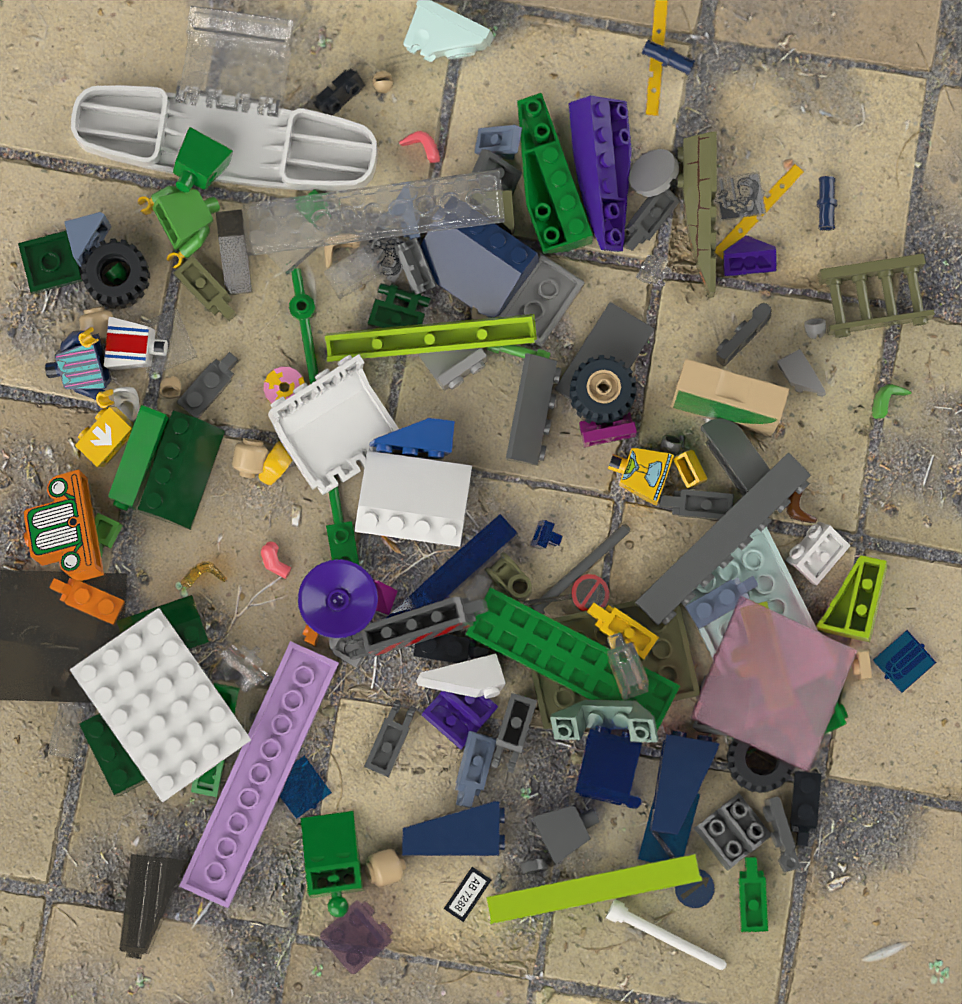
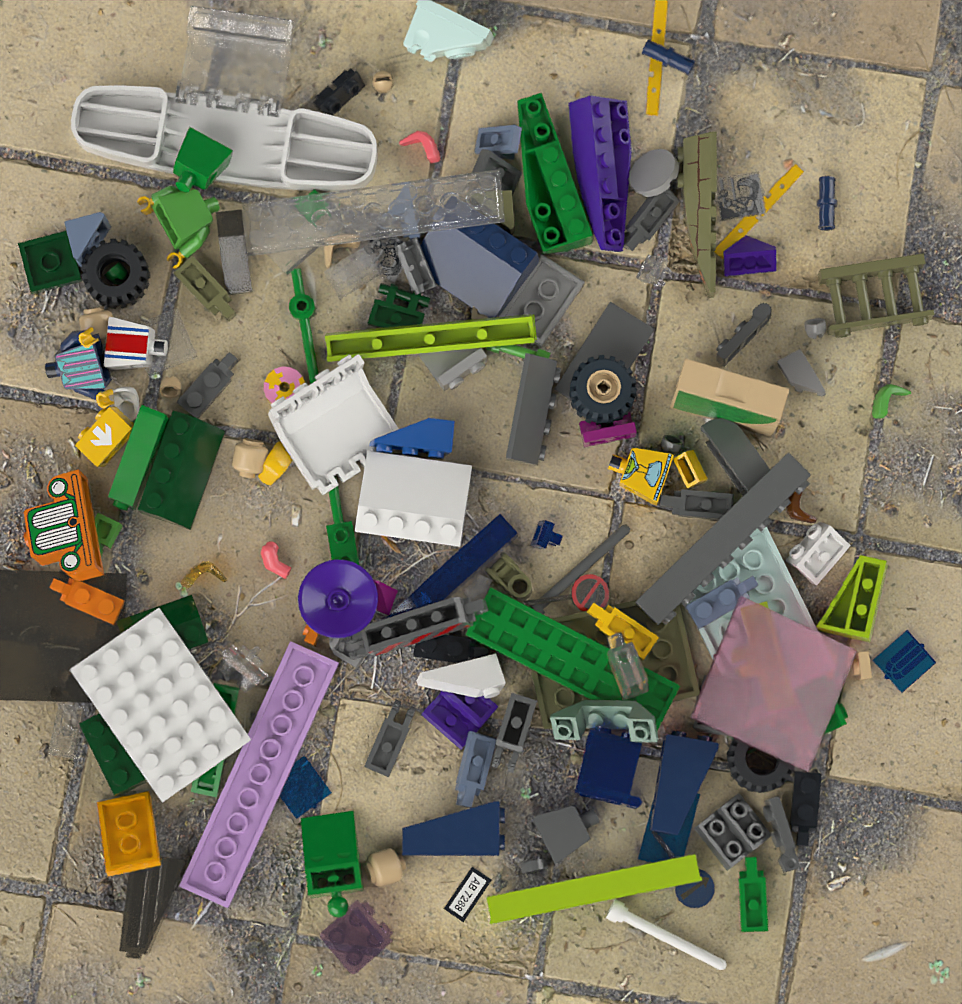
none -> light orange tile [97,791,161,876]

